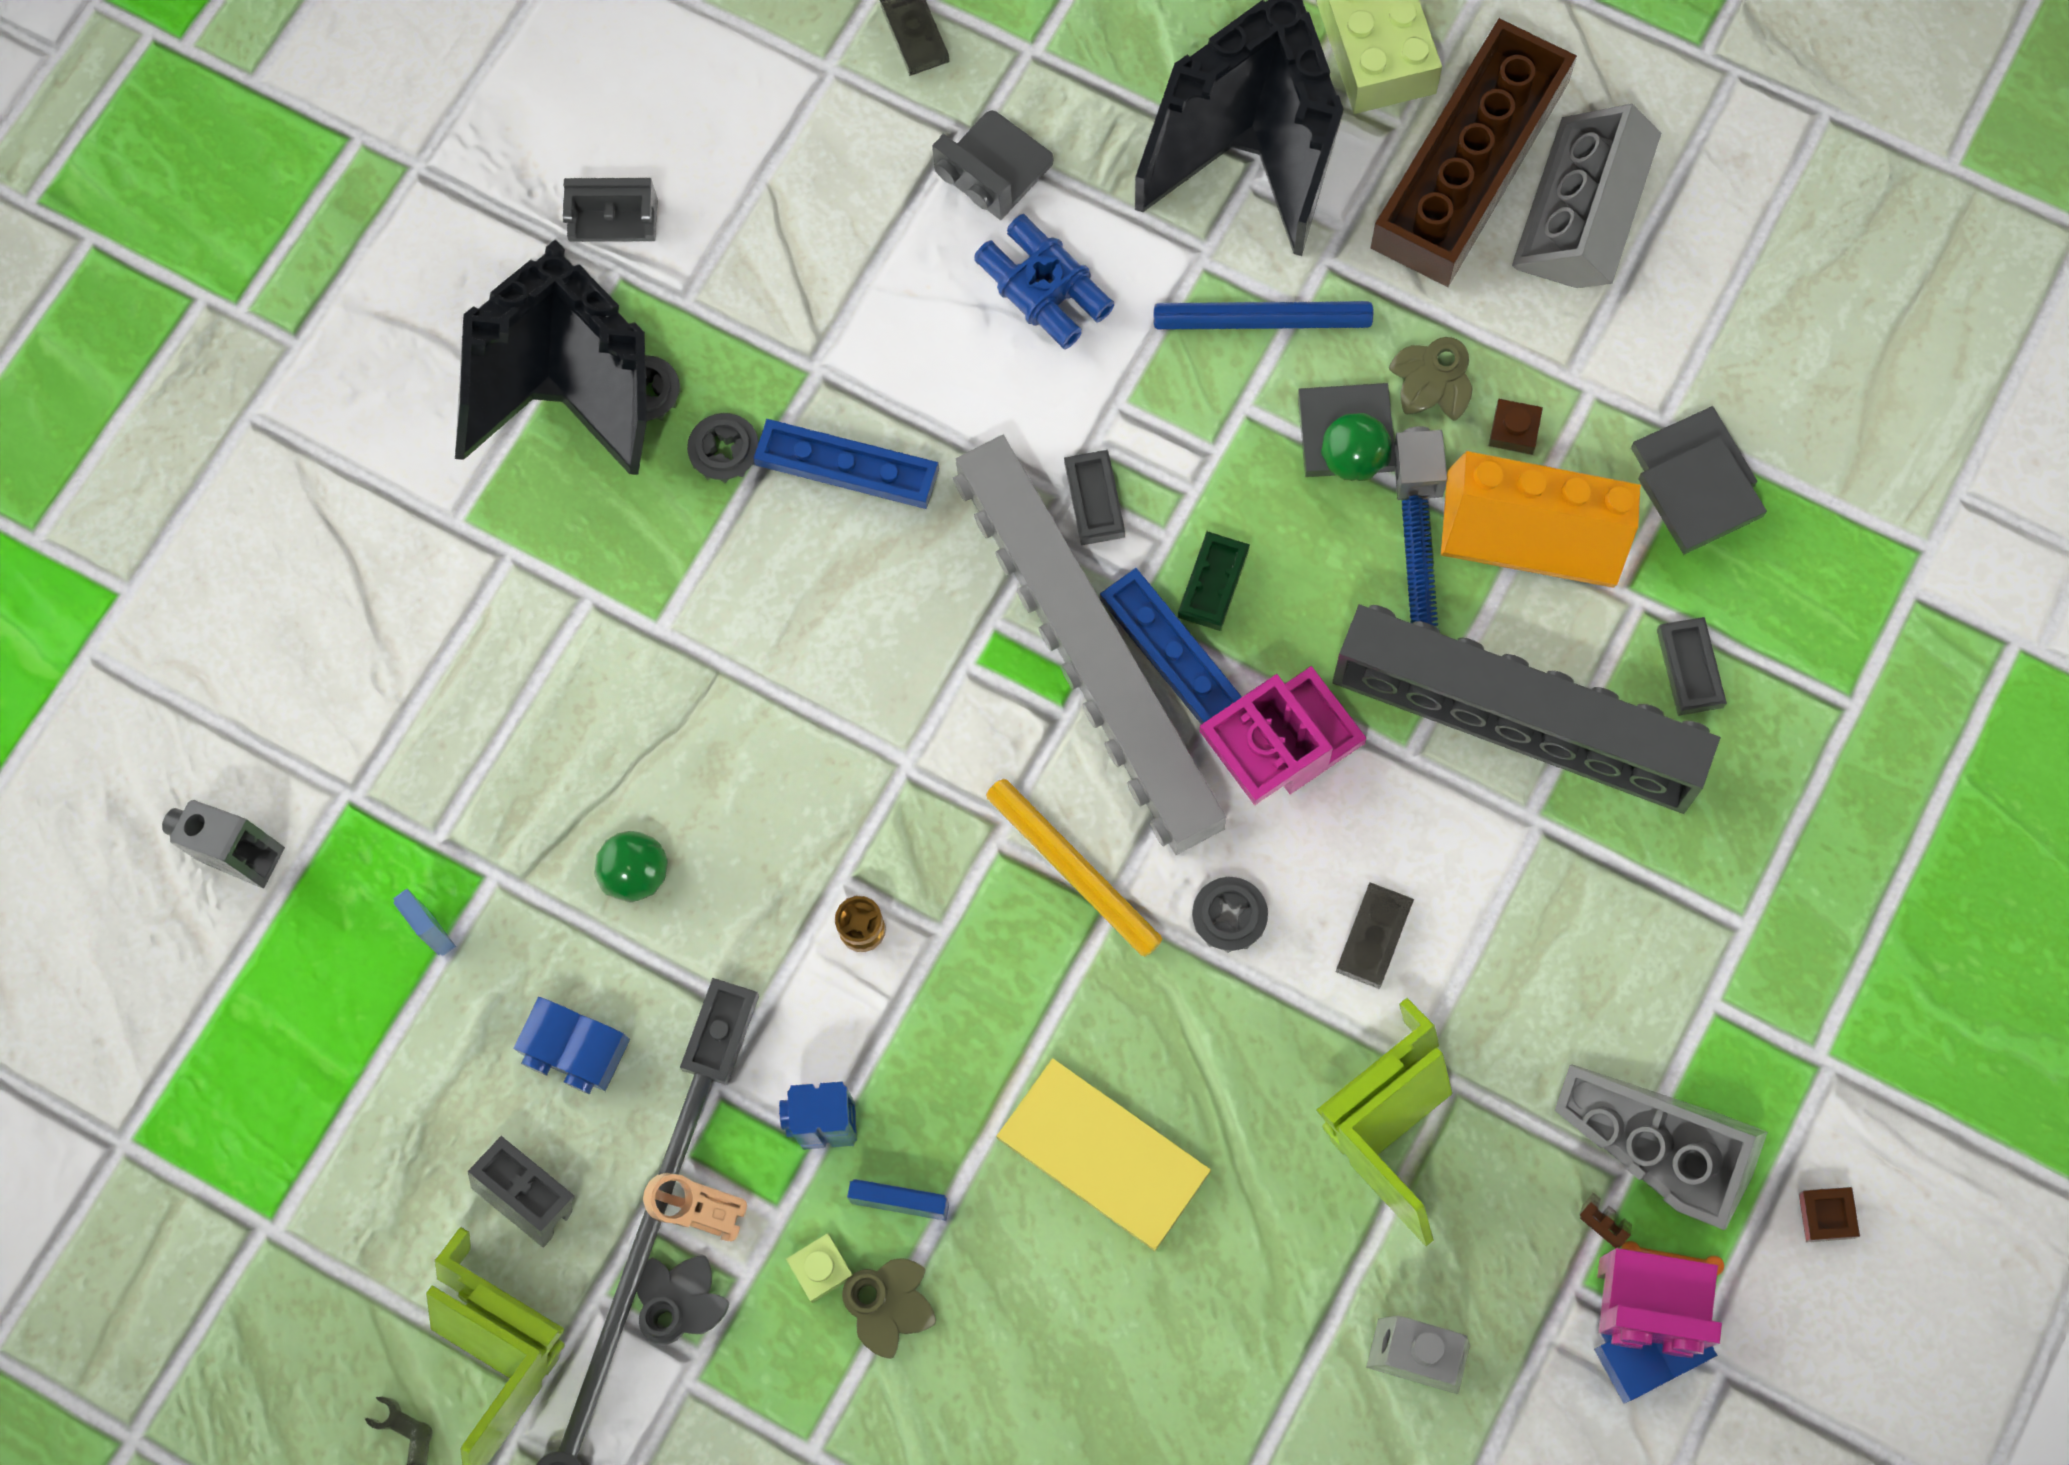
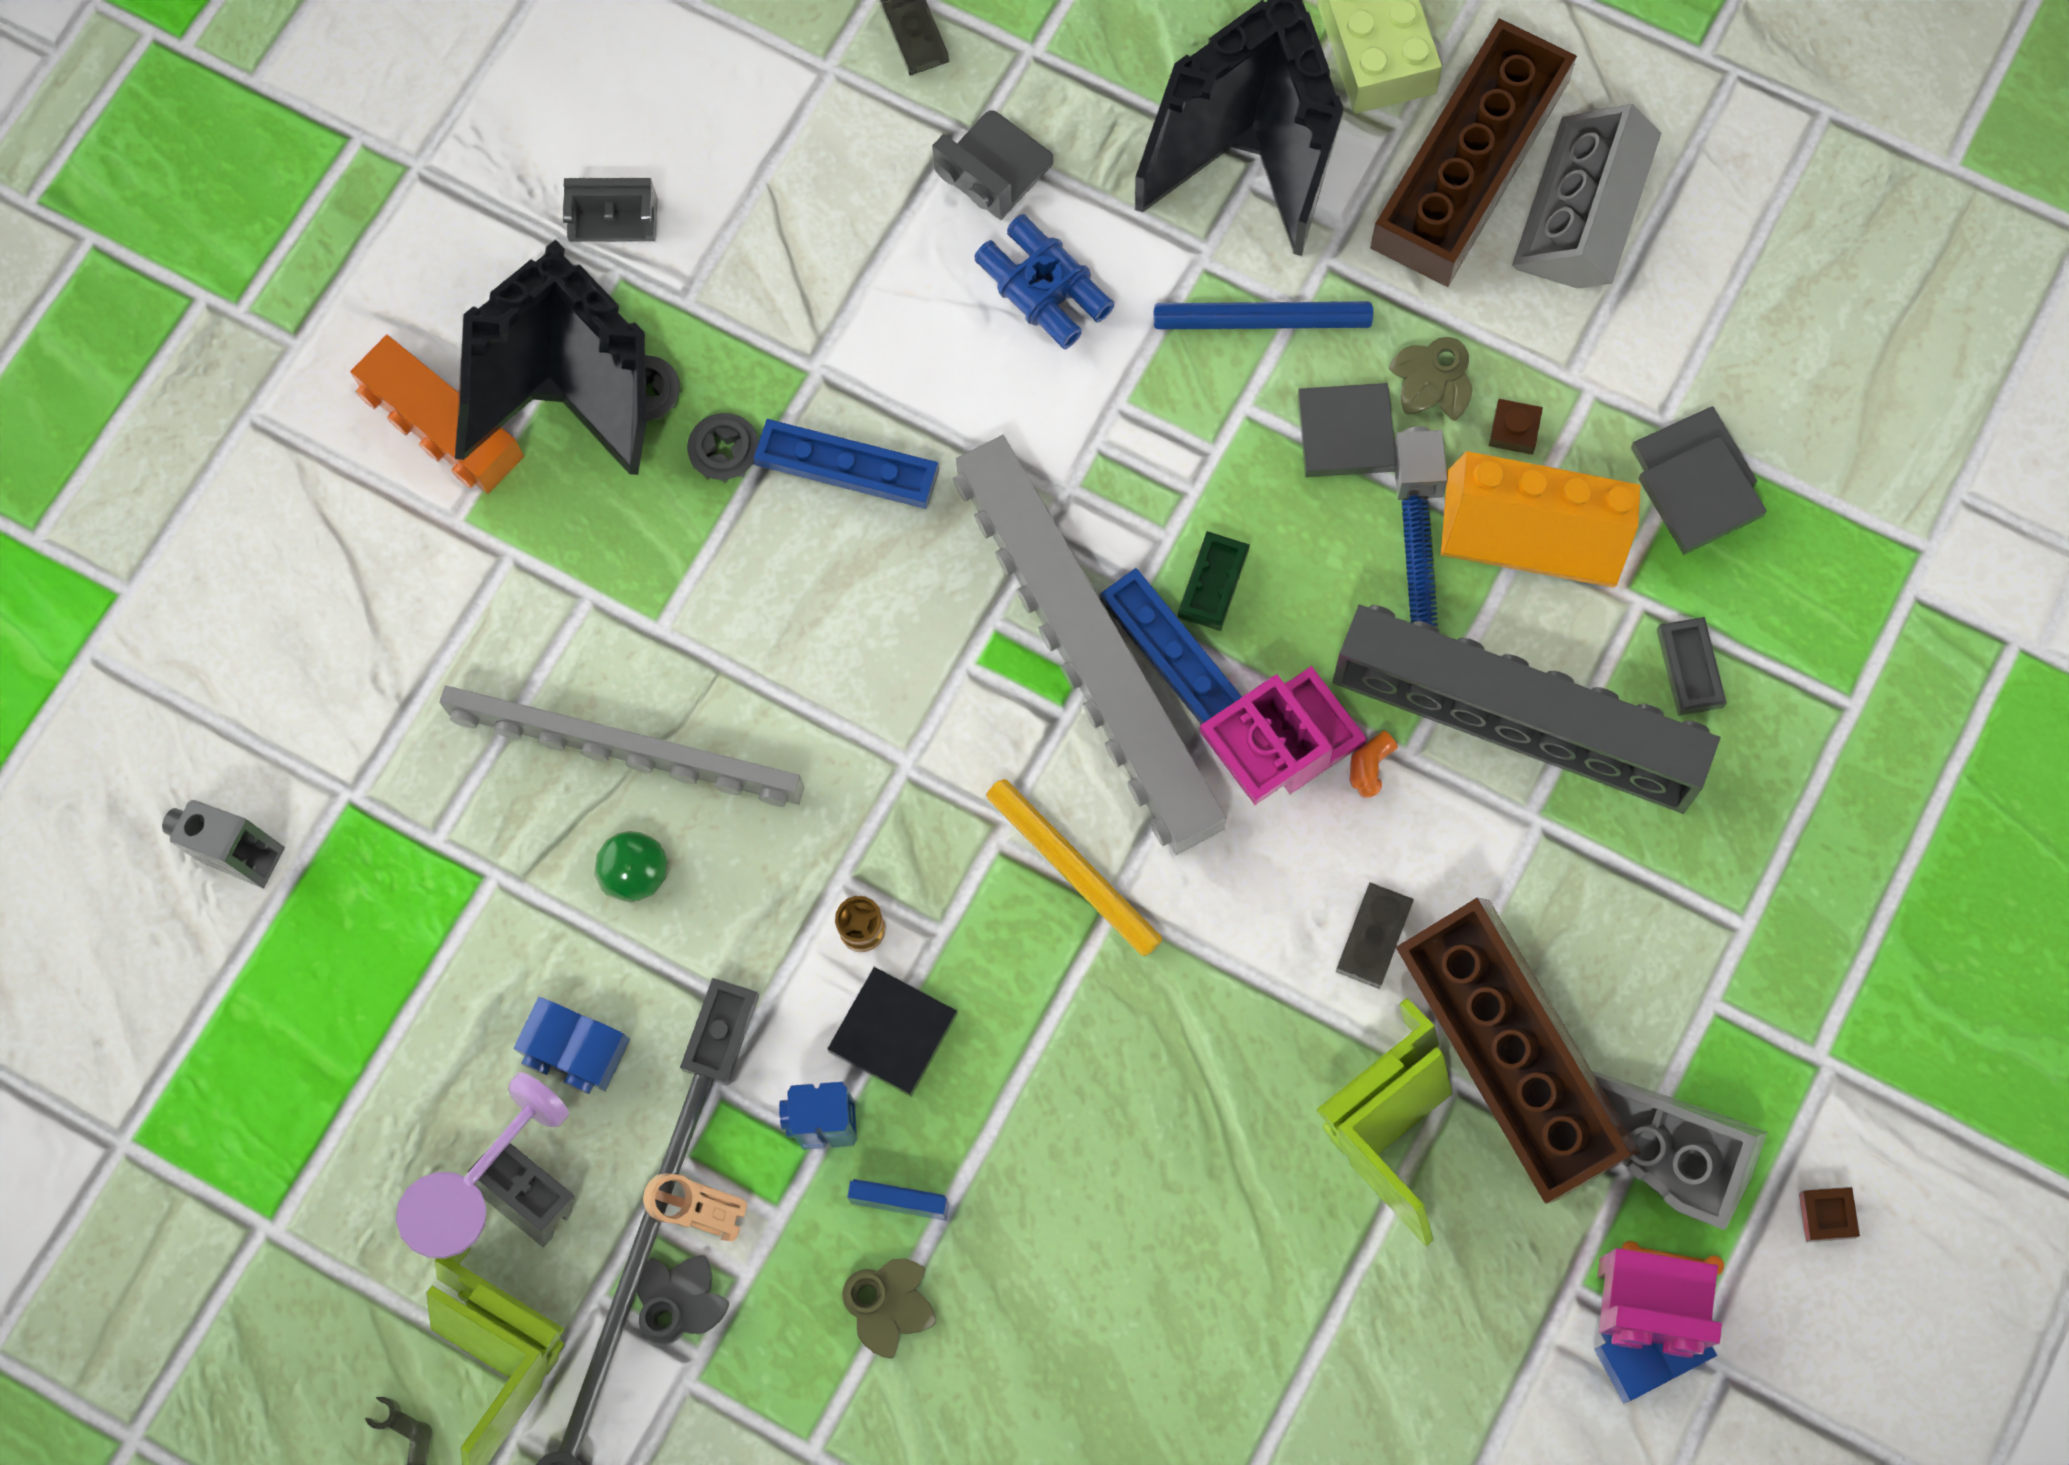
medium blue tile [393,889,456,956] -> none
yellowish green plate [786,1233,853,1303] -> none
light yellow tile [996,1058,1211,1251] -> none
dark grey tile [1064,450,1125,546] -> none
dark grey gear [1192,877,1268,953] -> none
green hair [1321,413,1393,481] -> none
light grey torso [1366,1316,1470,1394] -> none
reddish brown tile [1580,1193,1632,1249] -> none
none -> orange brick [350,334,525,494]
none -> lavender piece [396,1072,570,1259]
none -> light grey plate [439,685,805,807]
none -> black tile [827,967,958,1097]
none -> orange arm [1349,730,1398,798]
none -> reddish brown brick [1395,897,1641,1204]

